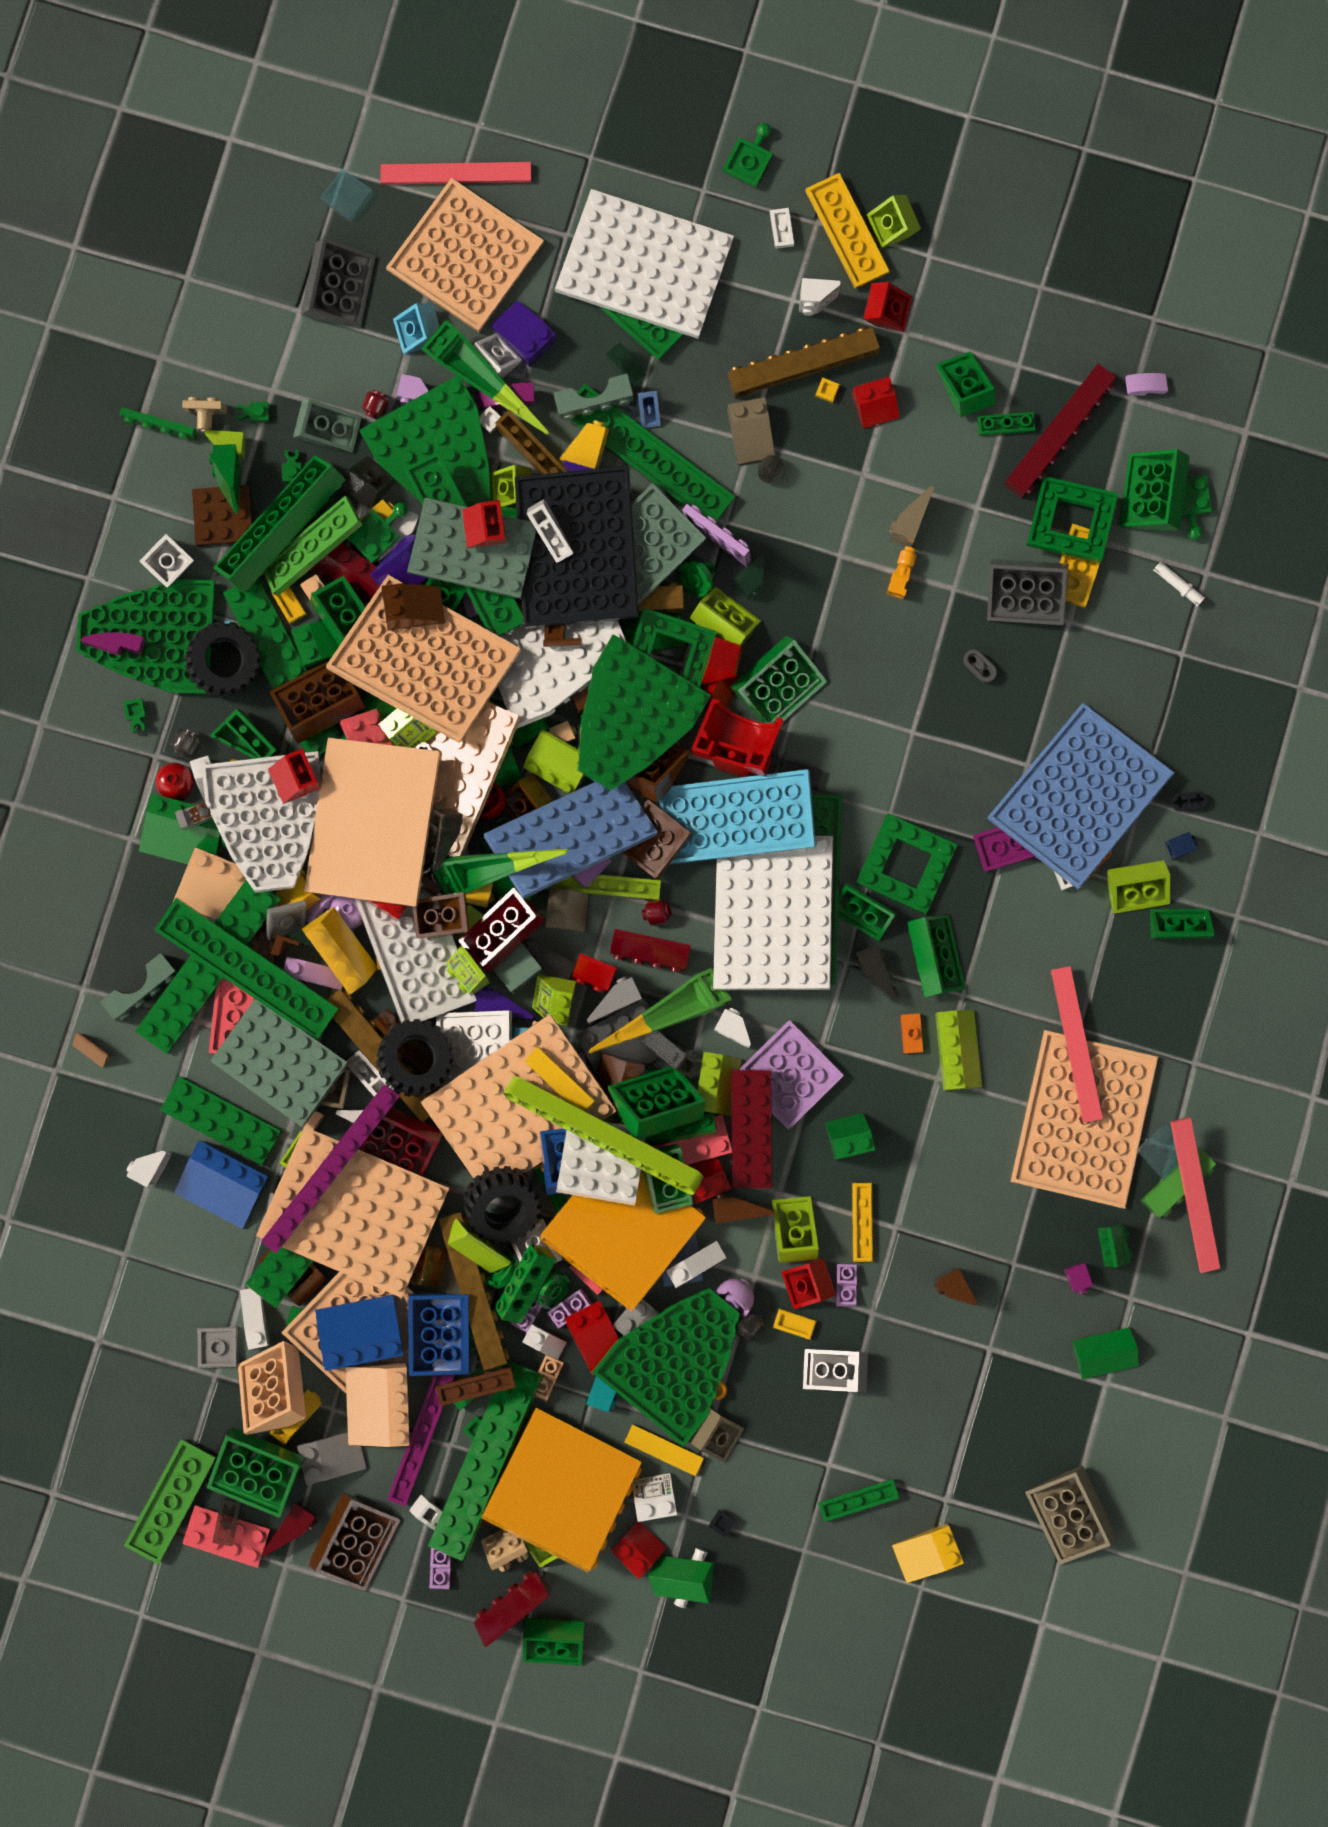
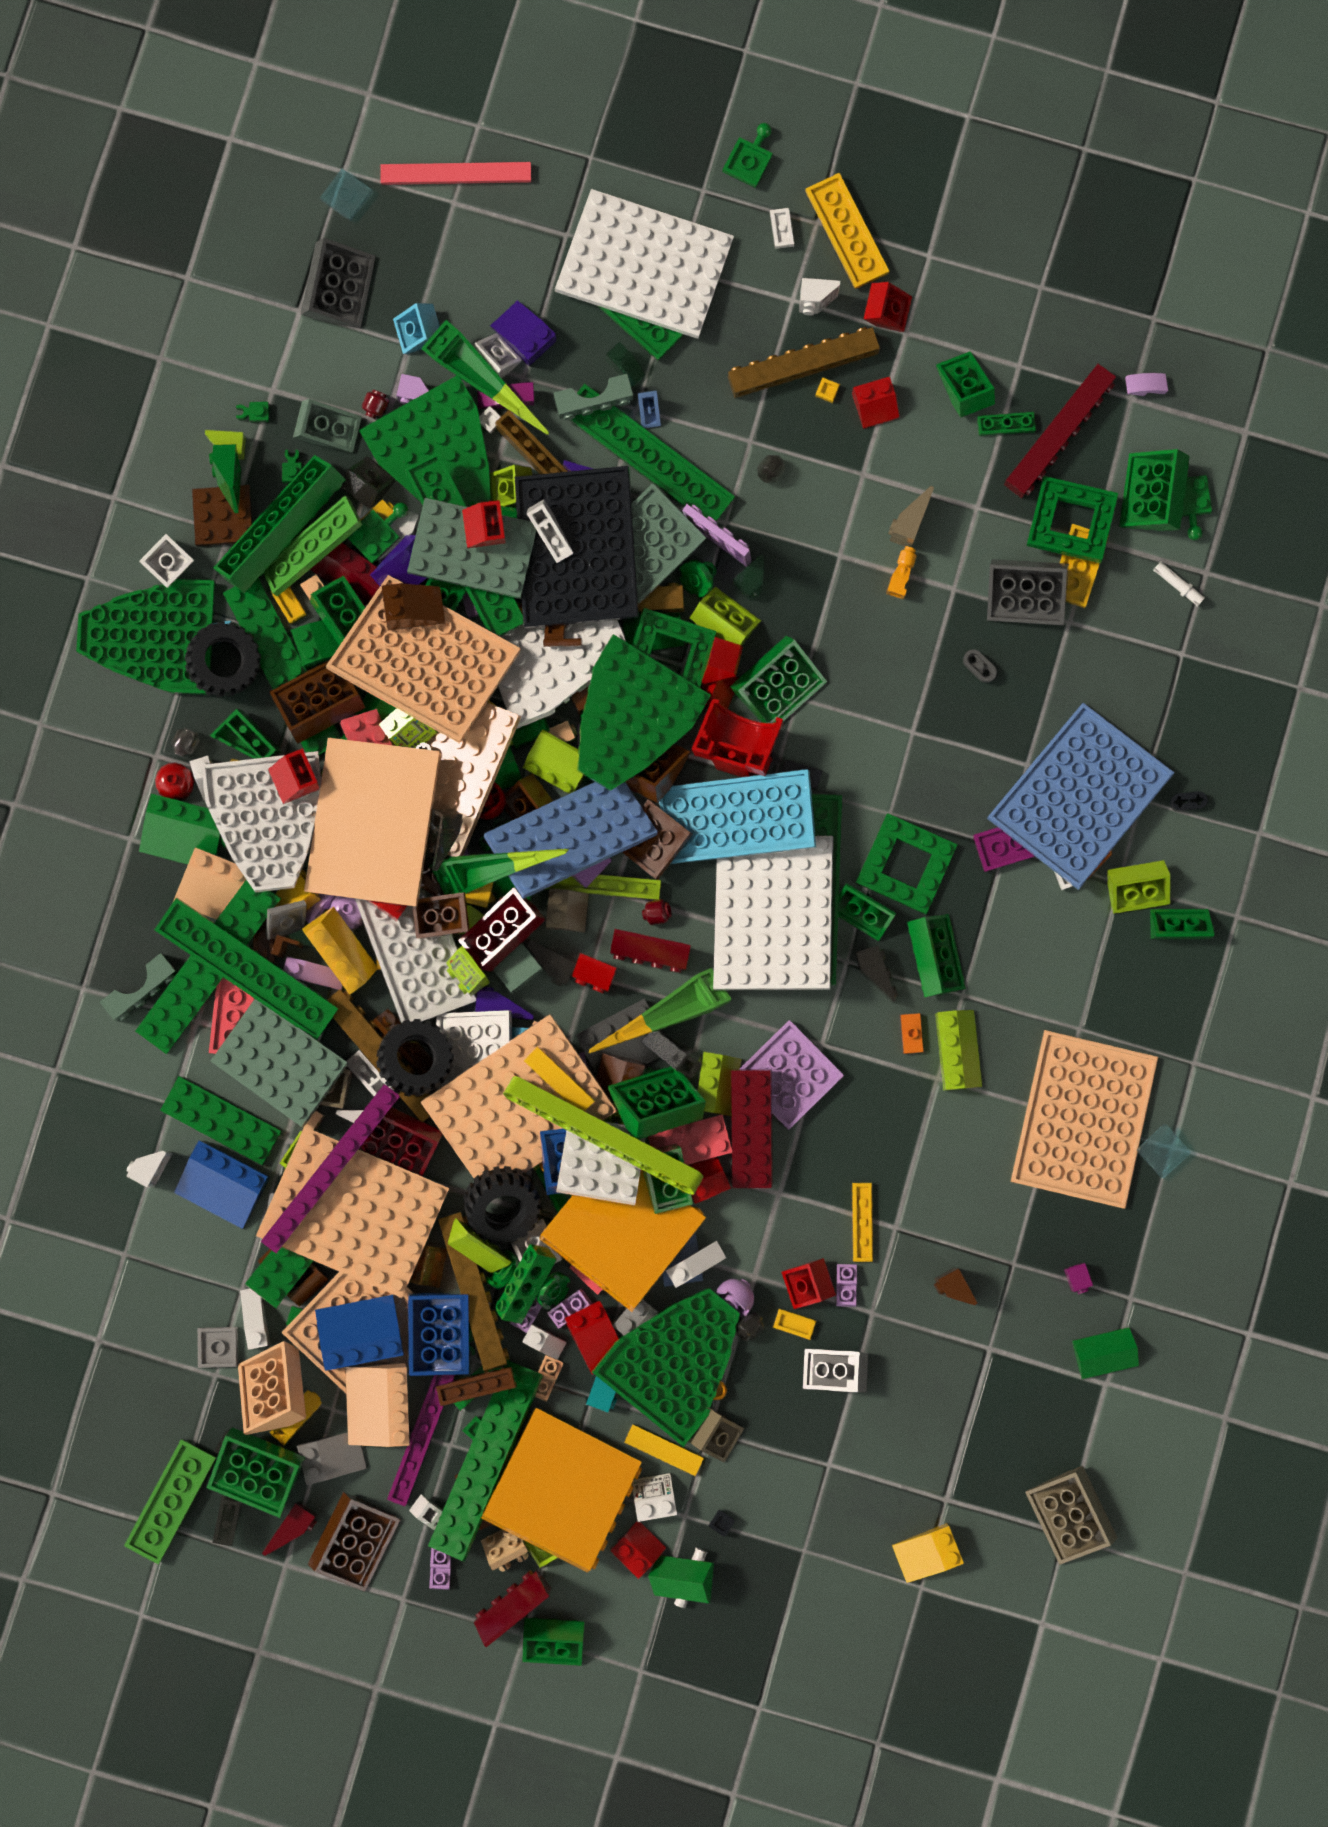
medium nougat slope [73,1033,111,1067] -> none
magenta slope [81,632,146,656] -> none
green plate [119,407,197,441] -> none
green plate [123,698,147,734] -> none
leg [175,802,213,831] -> none
tan plate [182,397,227,432] -> none
coral plate [182,1505,271,1568] -> none
light nougat plate [386,178,544,333] -> none
lime slope [532,974,576,1026] -> none
yellow slope [558,421,609,469] -> none
light grey slope [587,976,642,1026] -> none
green plate [645,1113,717,1146] -> none
reddish brown slope [712,1194,774,1223] -> none
white slope [714,1008,751,1048] -> none
dark tan slope [727,397,775,465] -> none
lime slope [772,1196,819,1263] -> none
green plate [818,1478,899,1522] -> none
green slope [825,1113,875,1160] -> none
lime slope [866,195,921,248] -> none
coral tile [1051,966,1103,1123] -> none
green slope [1098,1224,1133,1268] -> none
bright green brick [1140,1147,1216,1218] -> none
dark blue brick [1165,832,1197,860] -> none
coral tile [1170,1117,1220,1273] -> none

